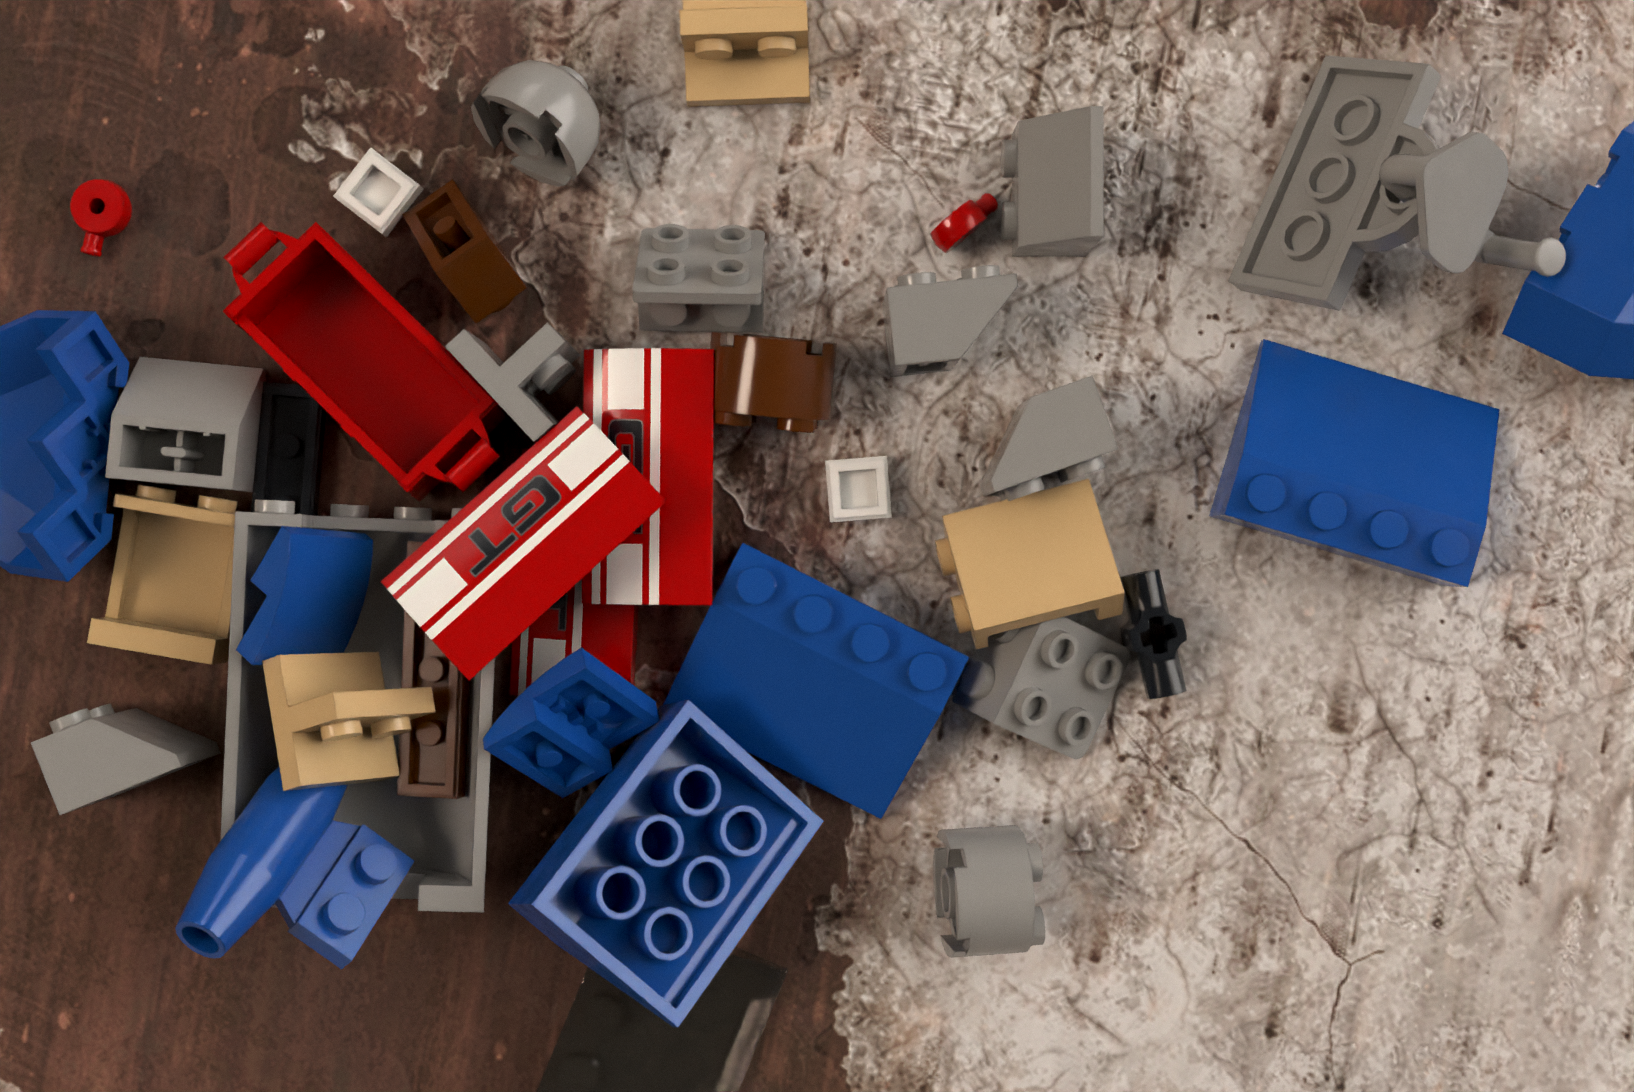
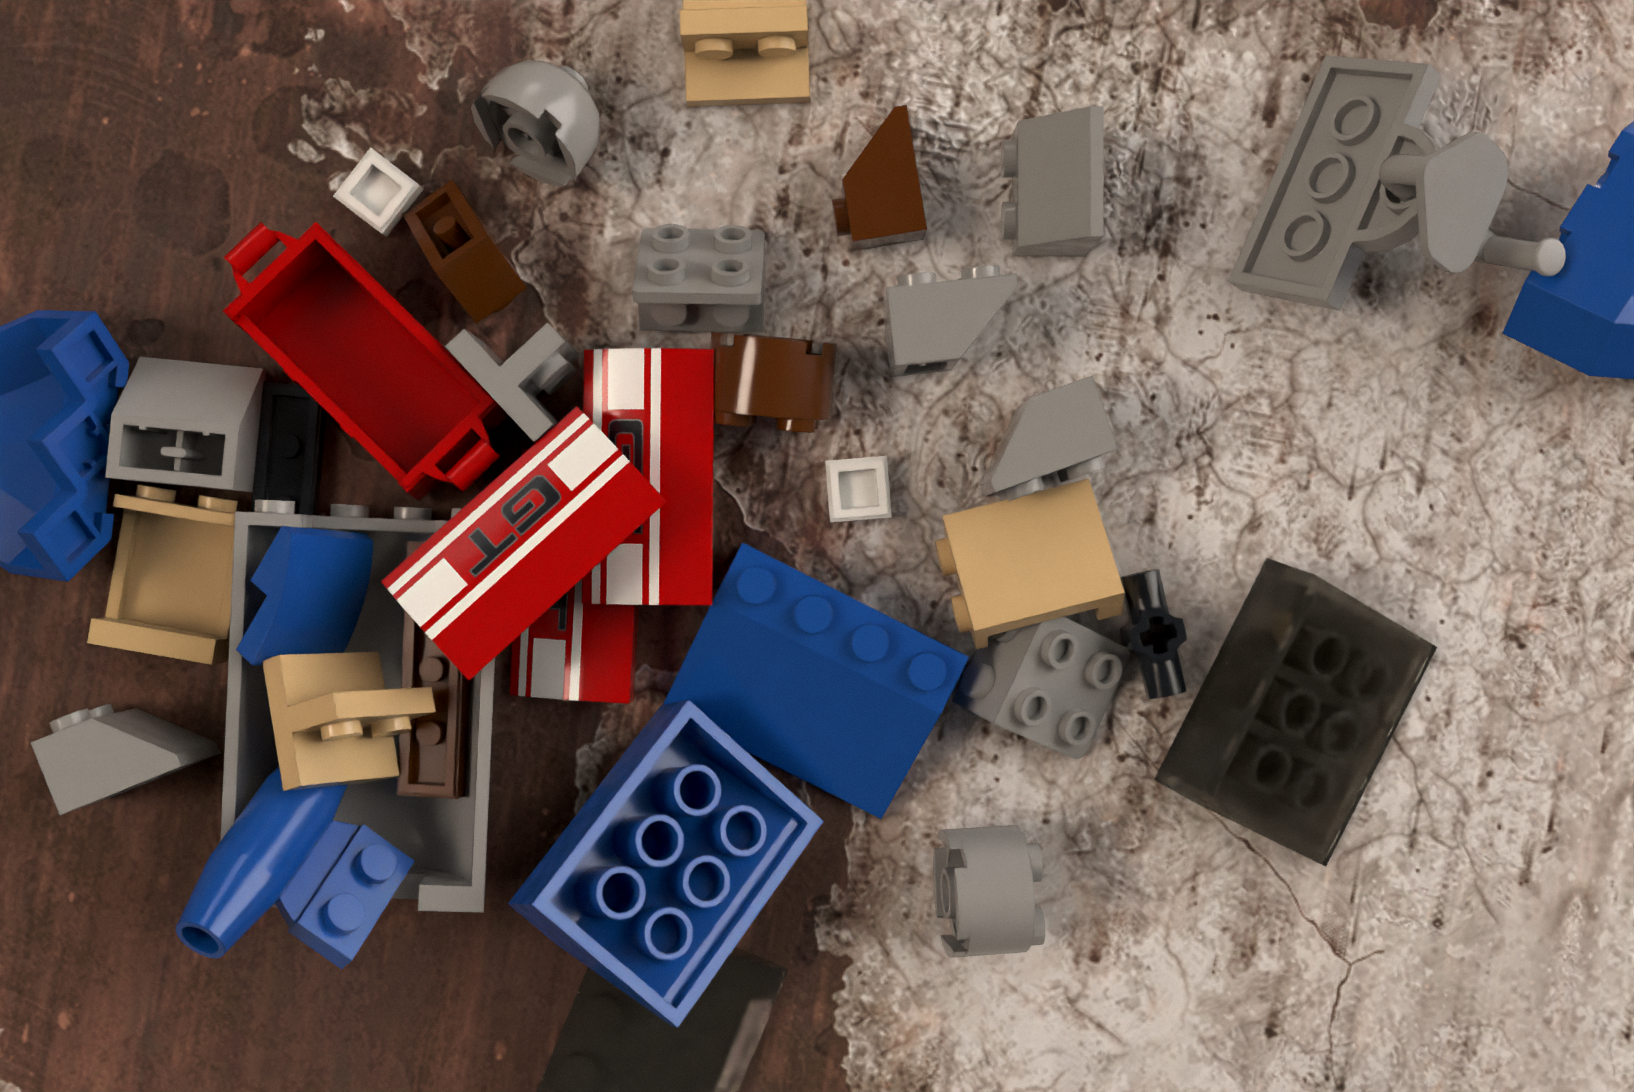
red piece [70,179,132,257] -> none
blue slope [483,648,660,798] -> none
red piece [930,193,998,253] -> none
blue slope [1209,339,1500,587] -> none
none -> reddish brown slope [832,105,927,251]
none -> clear smoke slope [1154,558,1437,867]

